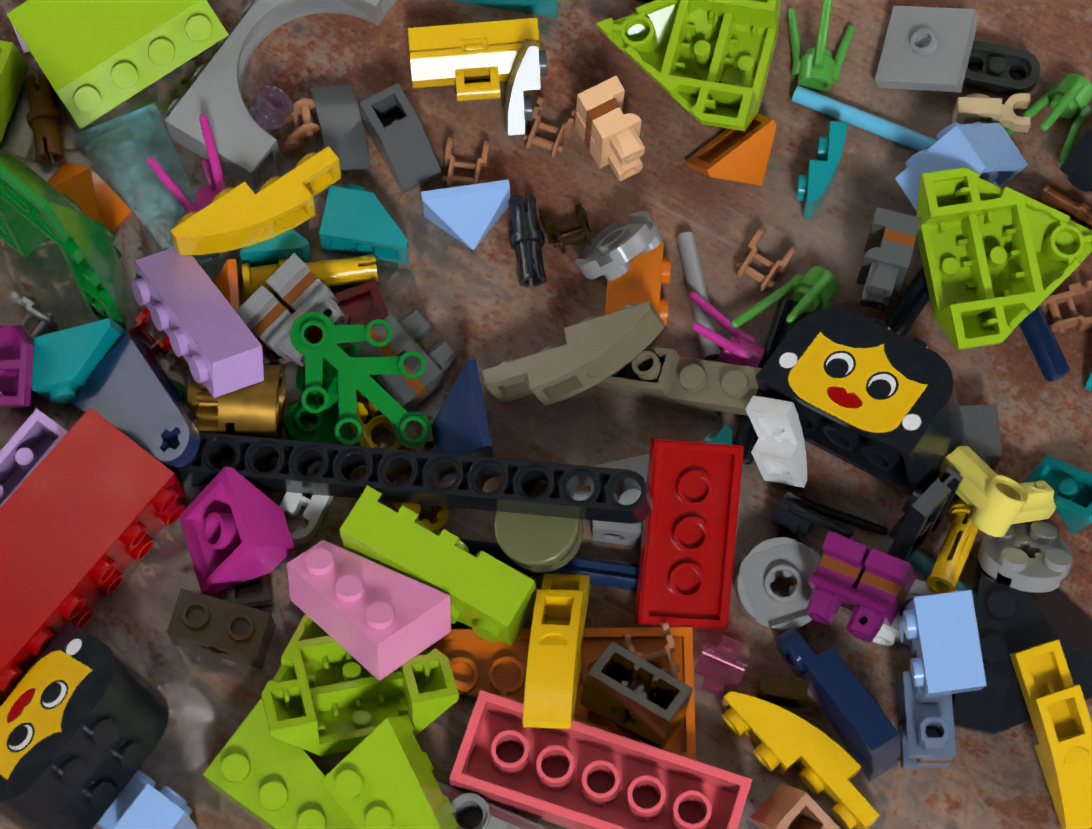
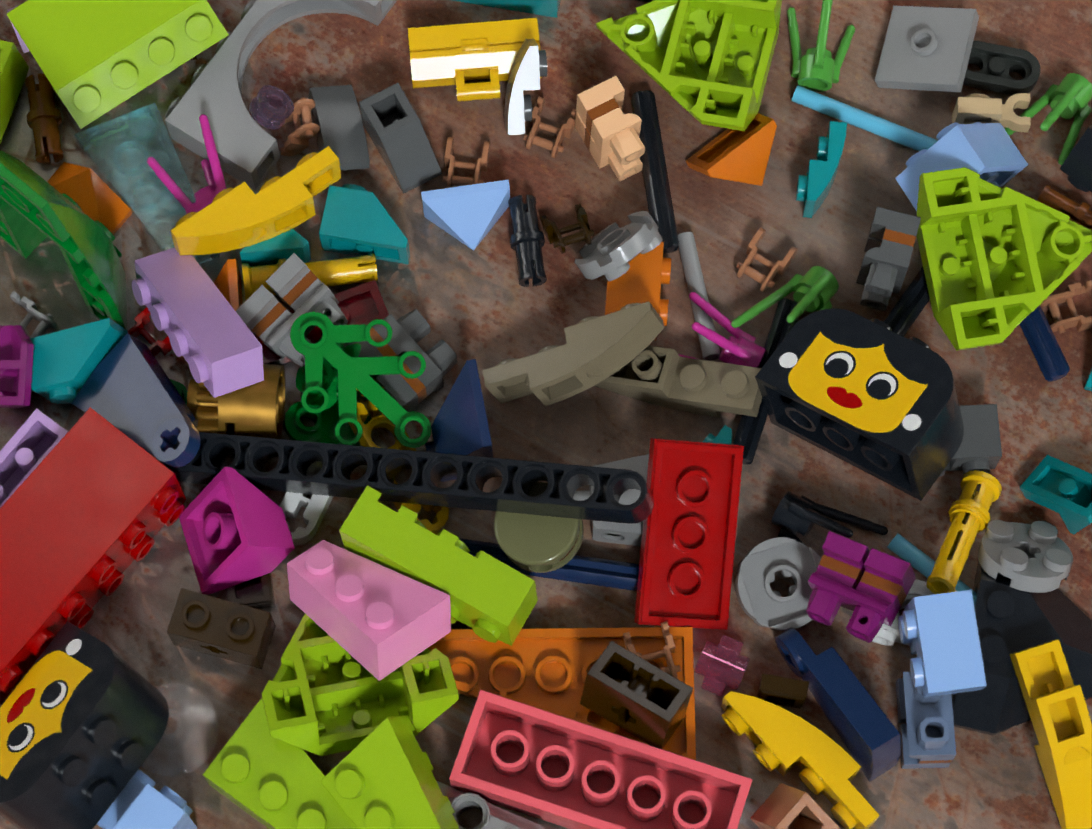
yellow slope [523,574,590,729] -> none
white slope [746,395,807,488] -> none
black plate [887,467,963,561] -> none
light yellow piece [939,445,1056,537] -> none
none -> black axle [631,90,679,254]

